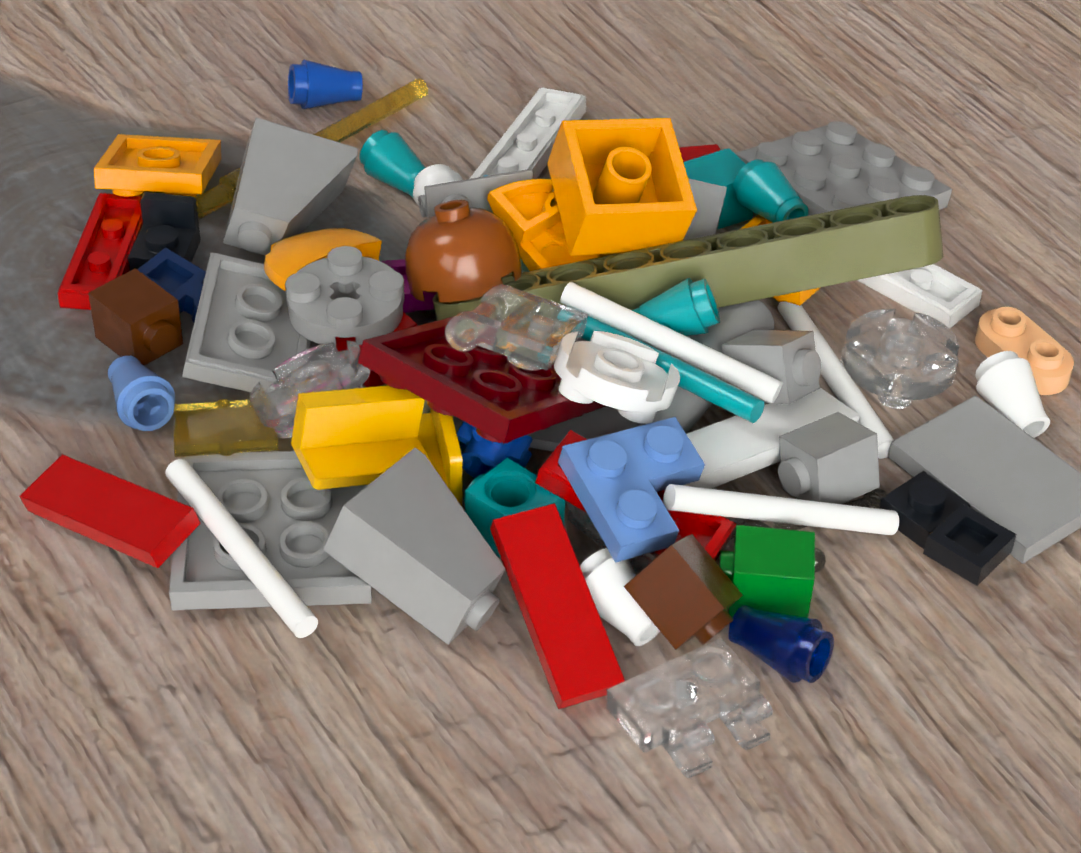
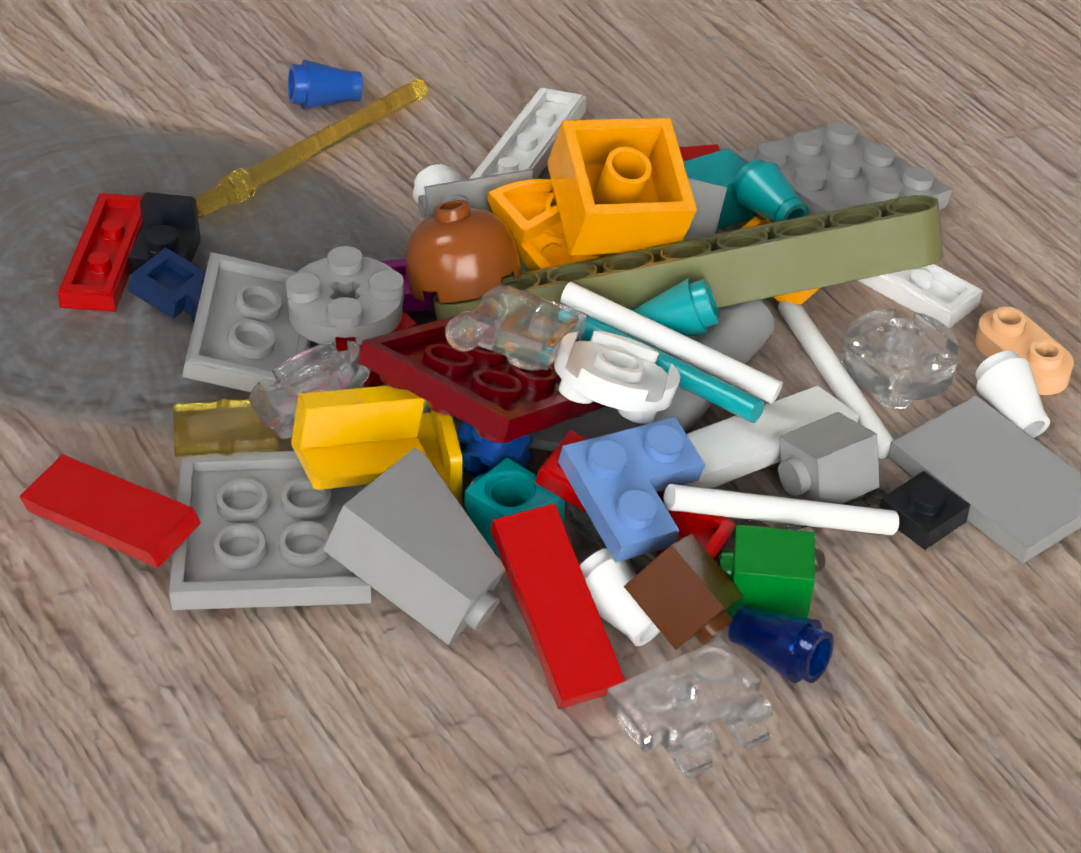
reddish brown brick [88,268,183,366] -> none
light orange plate [94,134,221,197] -> none
medium blue cone [108,355,175,431] -> none
white bar [166,459,318,638] -> none
light grey slope [223,117,358,255] -> none
light orange brick [264,228,382,291] -> none
teal cone [359,130,426,198] -> none
light grey brick [721,330,821,404] -> none
black plate [923,503,1017,586] -> none

